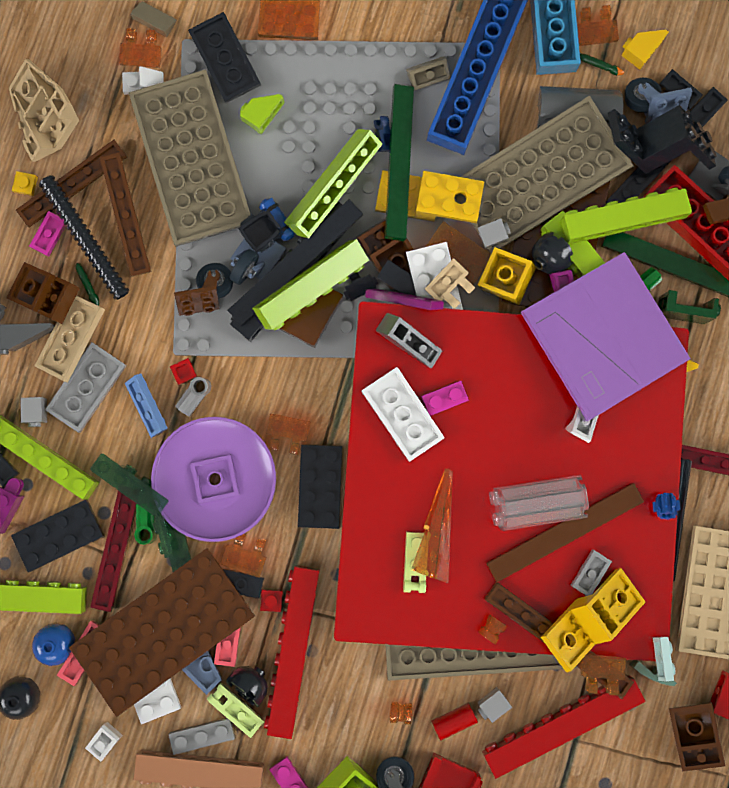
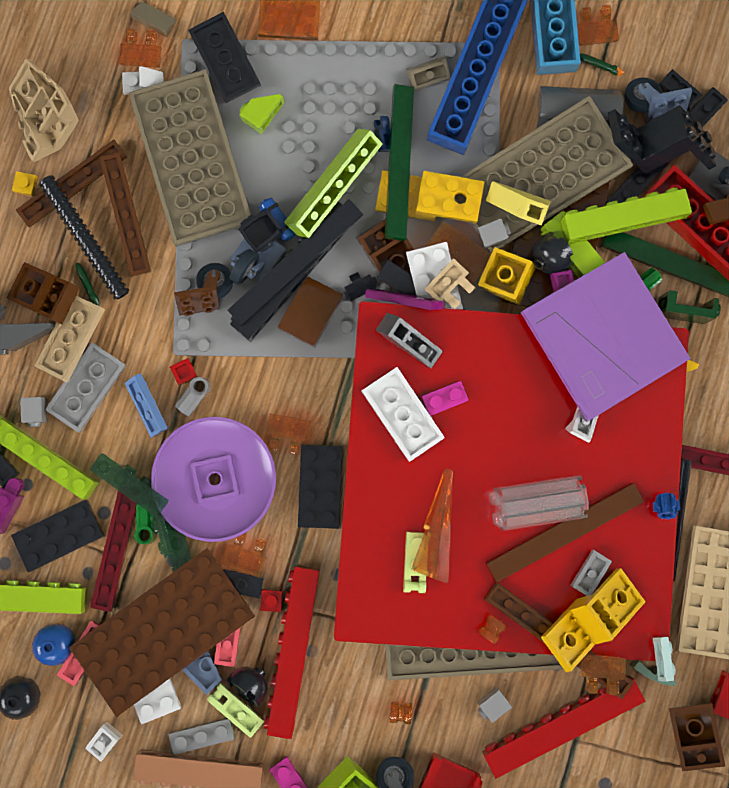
dark pink plate [29,211,66,257] -> none
lime brick [252,239,369,330] -> none
red brick [431,702,478,741] -> none
yellow slope [621,30,669,70] -> none
none -> light yellow slope [486,181,551,225]

